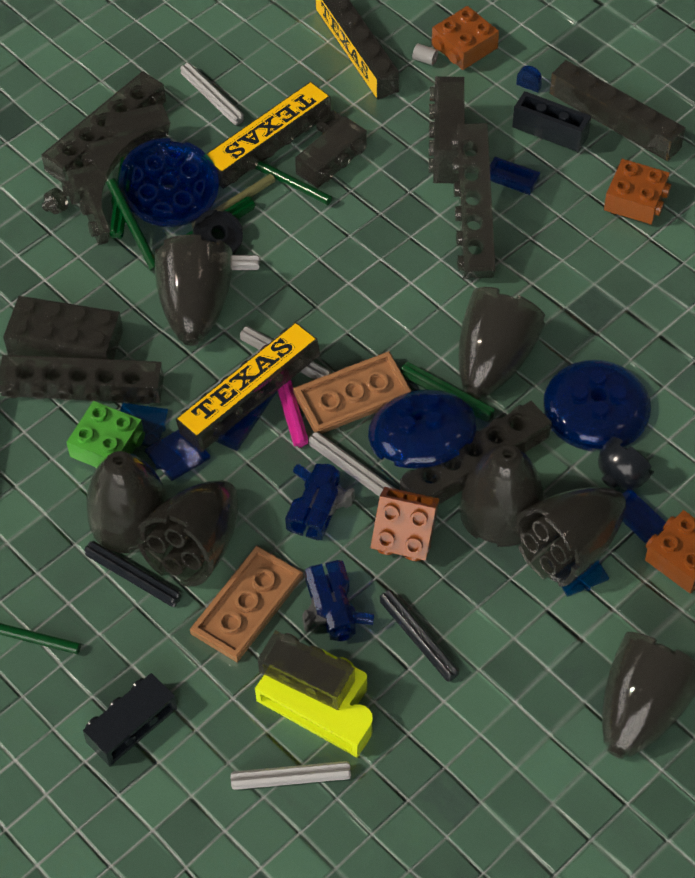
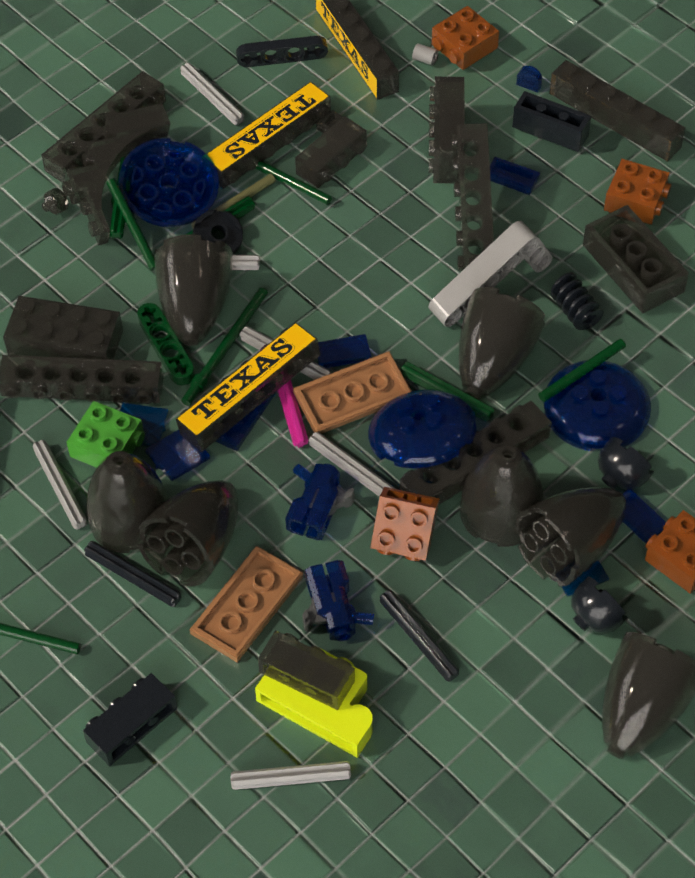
none -> light grey axle [33,440,87,530]
none -> dark green beam [137,303,195,386]
none -> dark green bar [181,287,268,406]
none -> black beam [236,36,328,67]
none -> clear blue tile [314,334,371,368]
none -> light grey beam [428,221,553,327]
none -> dark green bar [538,339,626,402]
none -> black piece [550,272,604,330]
none -> black cylinder [571,576,629,634]
none -> clear smoke brick [583,205,689,314]

